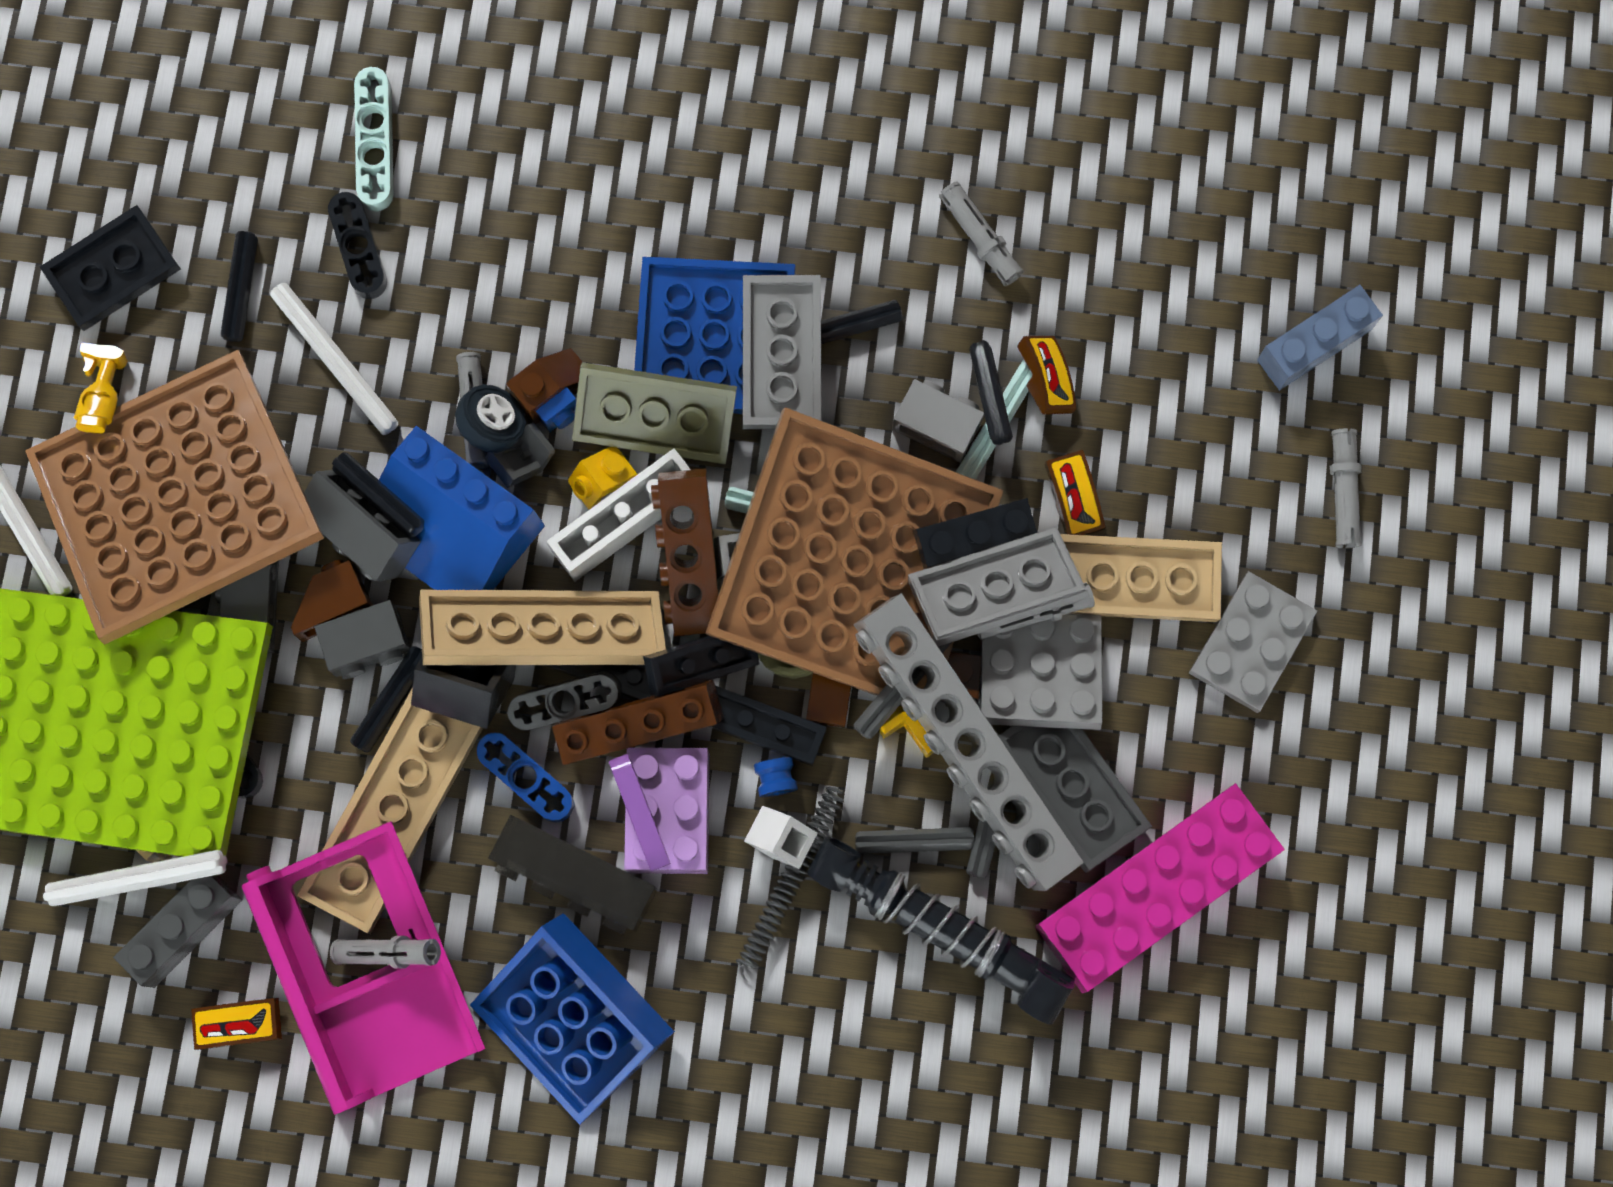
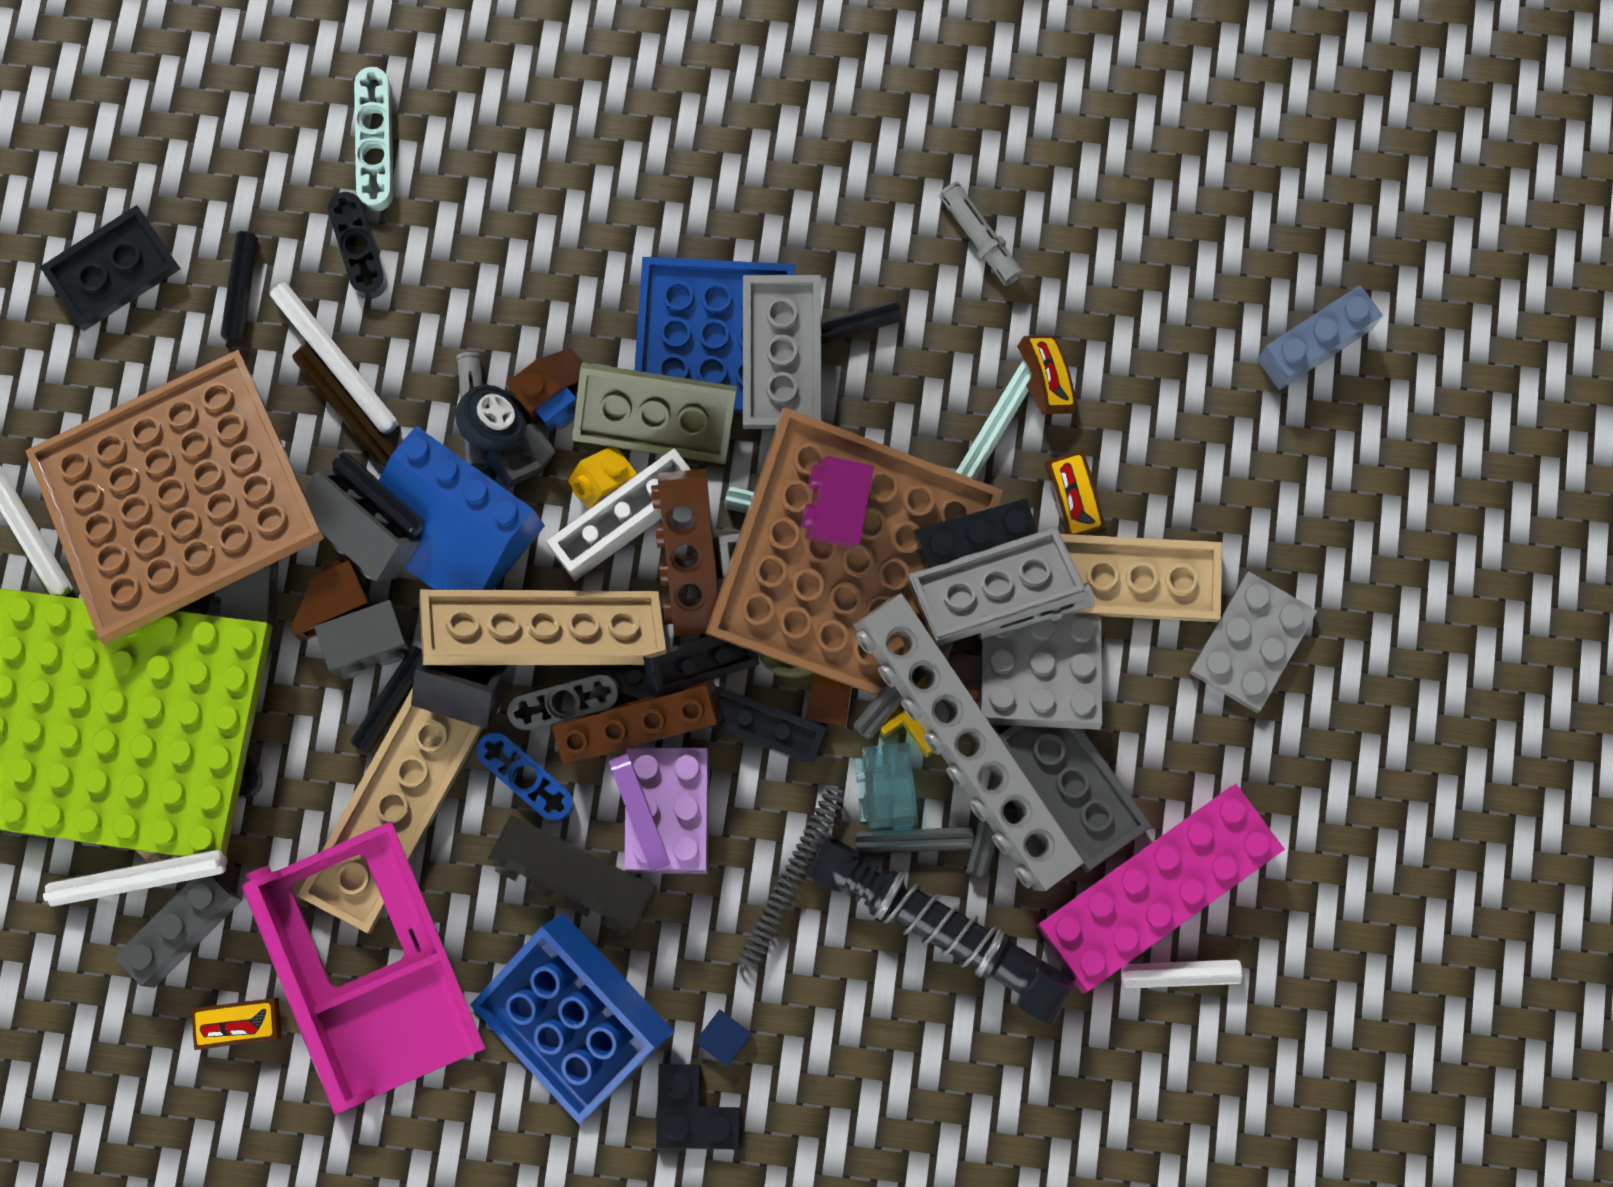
yellow piece [74,343,128,433] -> none
light grey pin [330,936,441,969] -> none
white brick [744,806,818,869] -> none
blue wheel [754,757,798,797] -> none
light grey brick [892,379,984,463] -> none
black axle [969,340,1013,445] -> none
light grey pin [1330,428,1362,548] -> none
none -> dark brown axle [292,345,396,468]
none -> black plate [656,1064,740,1150]
none -> dark blue tile [695,1009,752,1067]
none -> magenta brick [801,456,874,549]
none -> clear light blue brick [854,743,918,831]
none -> white axle [1121,960,1243,988]

